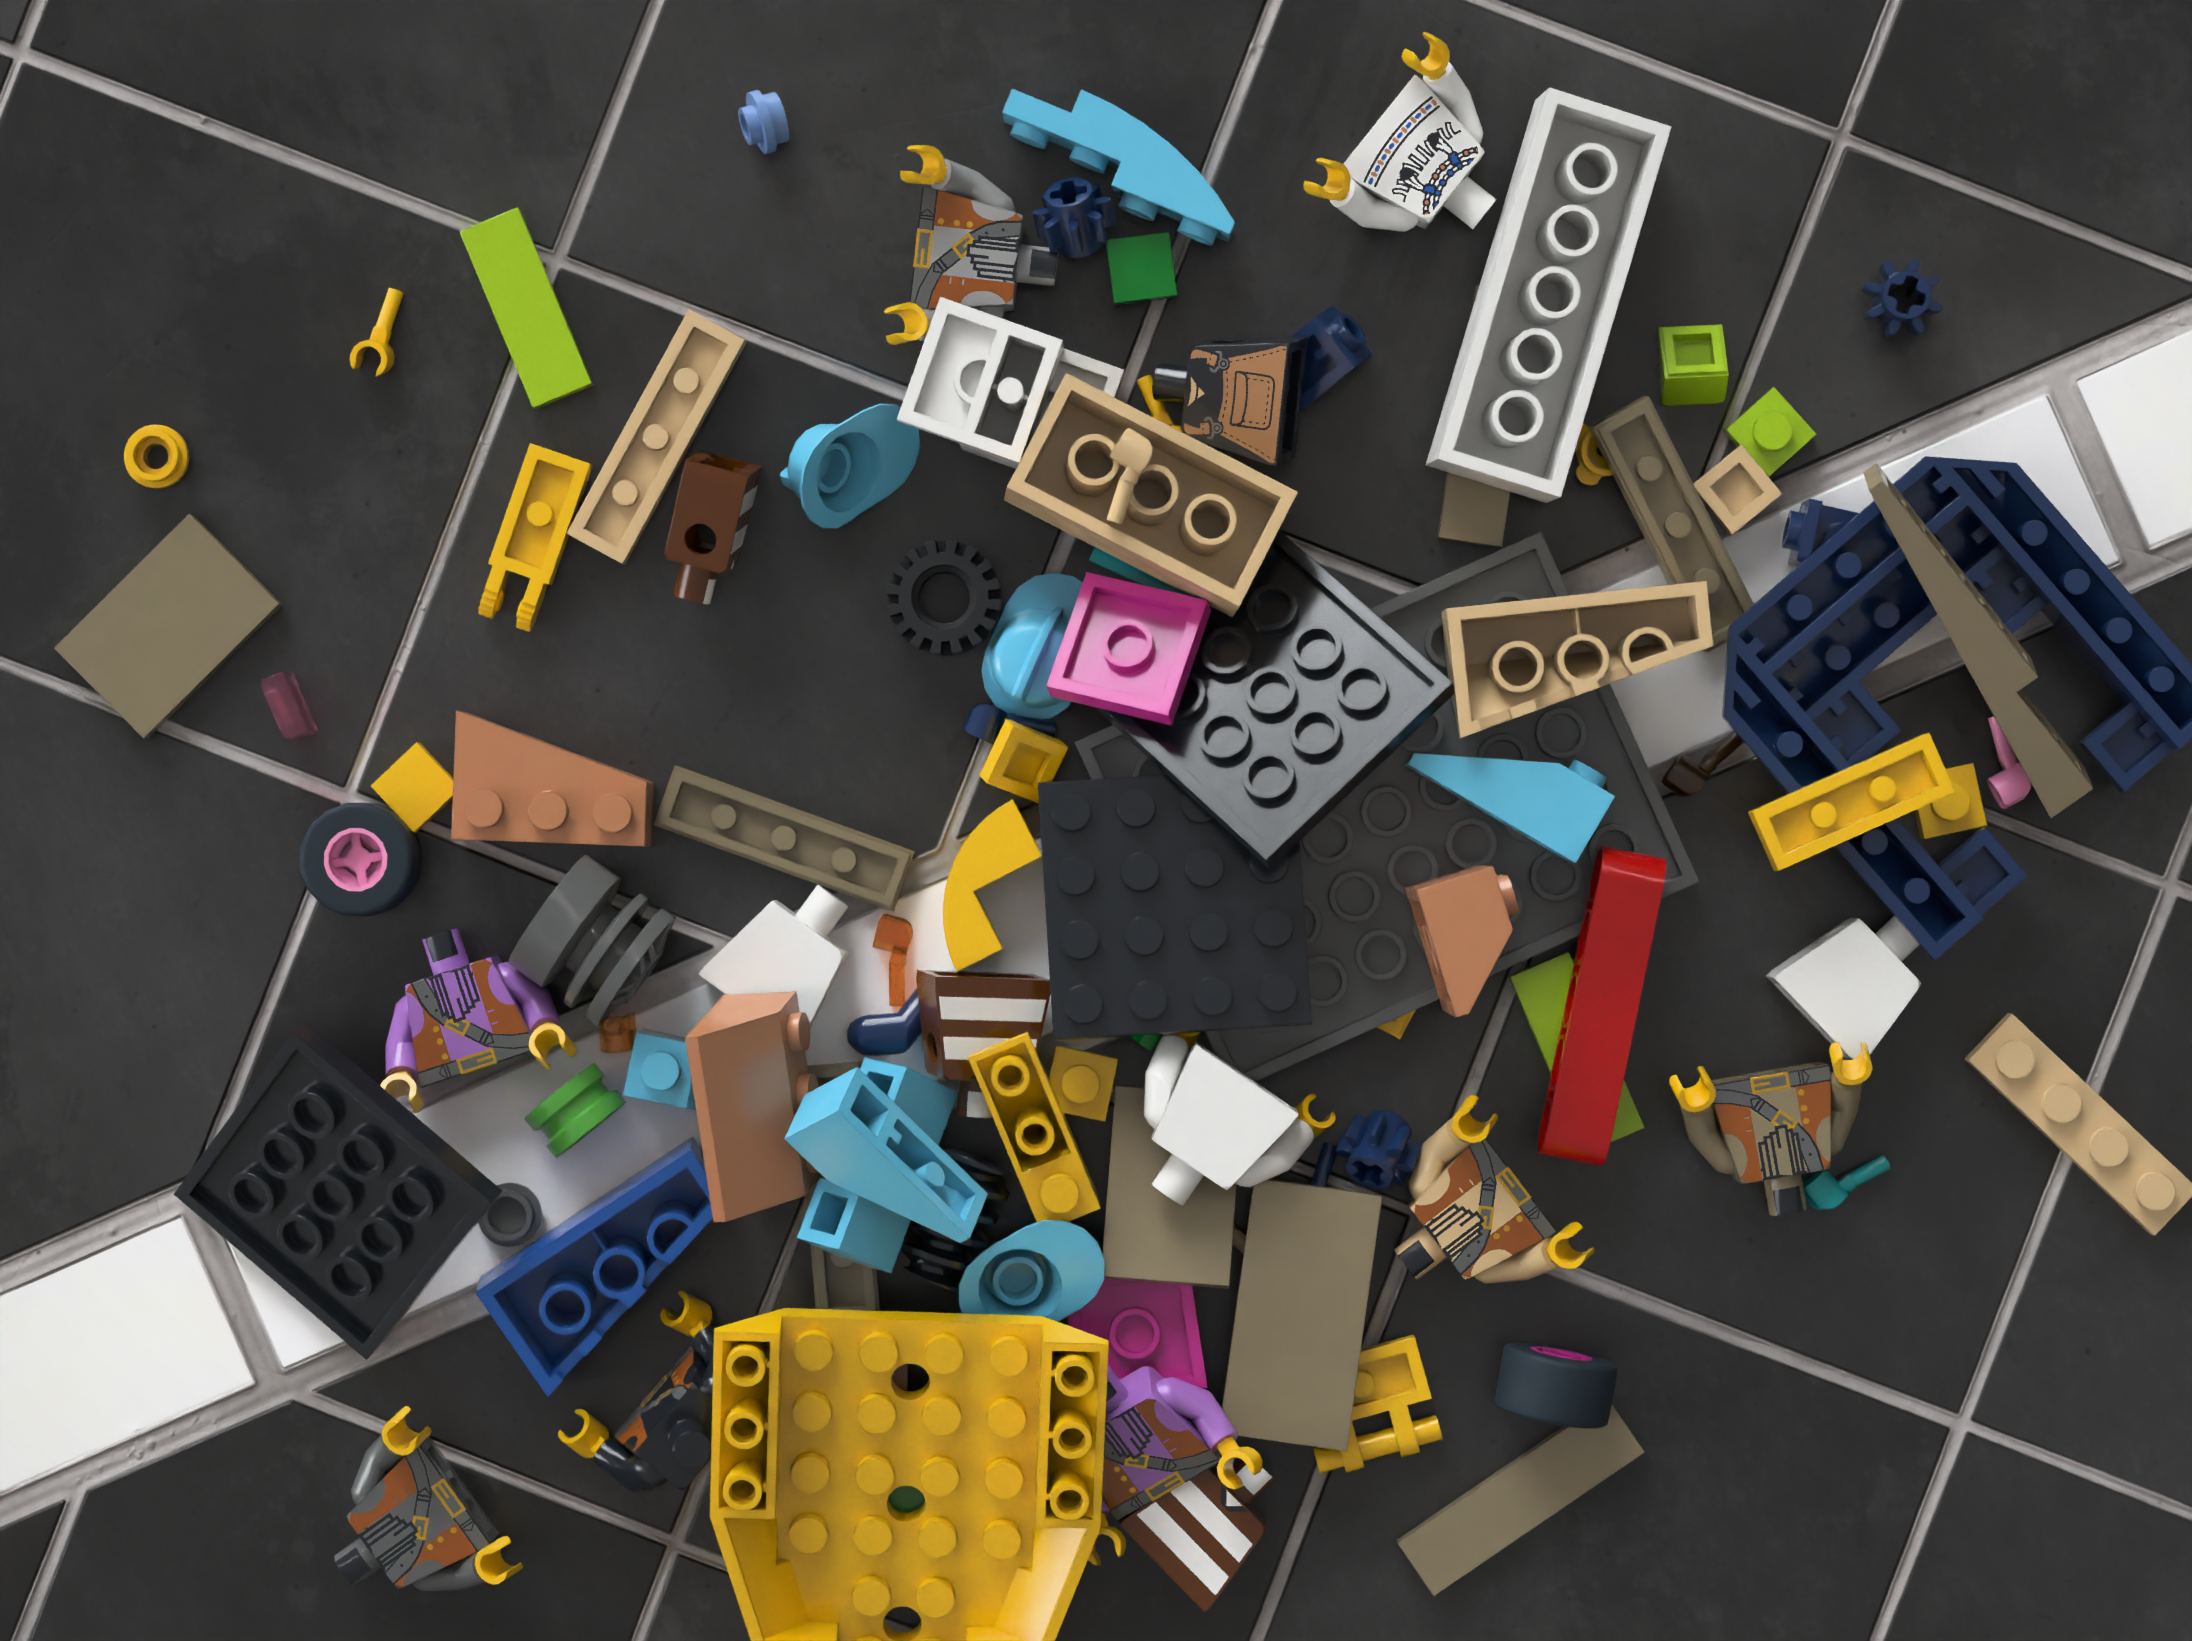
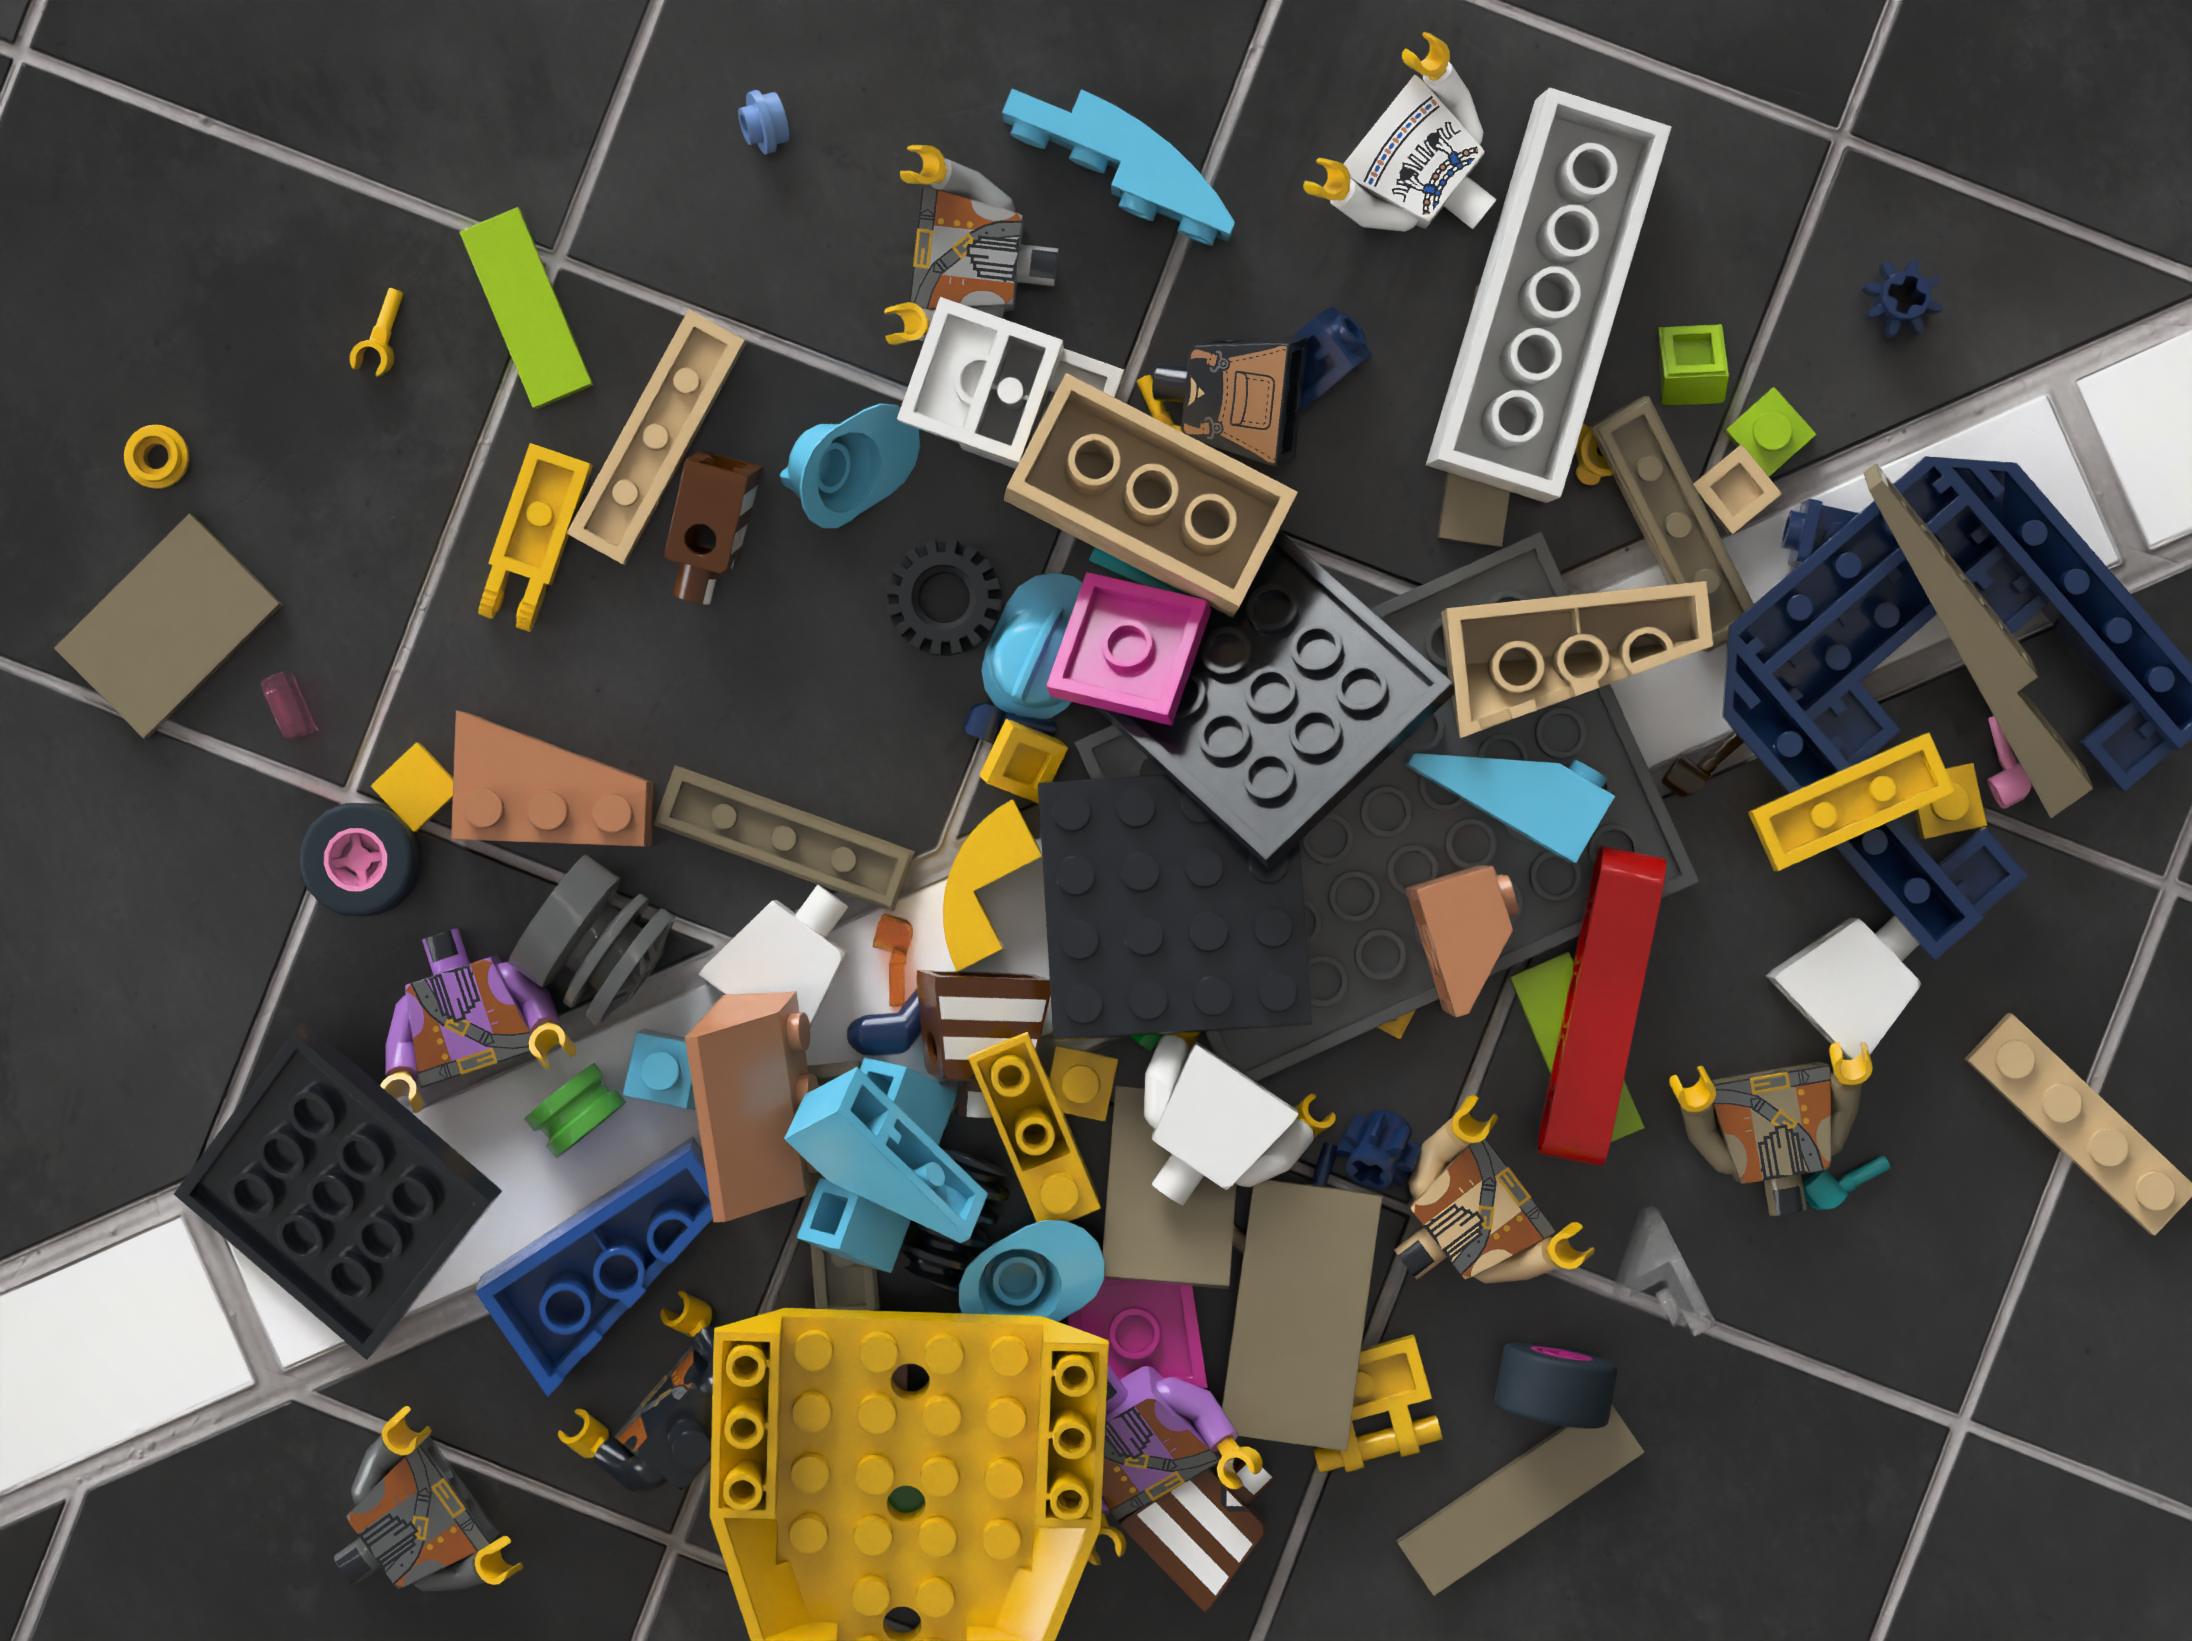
dark grey plate [478,1182,542,1247] -> none
clear orange hand [598,1013,637,1053] -> none
dark blue gear [1033,177,1116,258] -> none
green tile [1106,232,1177,306] -> none
tan hand [1106,428,1153,525] -> none
none -> clear slope [1612,1205,1717,1336]

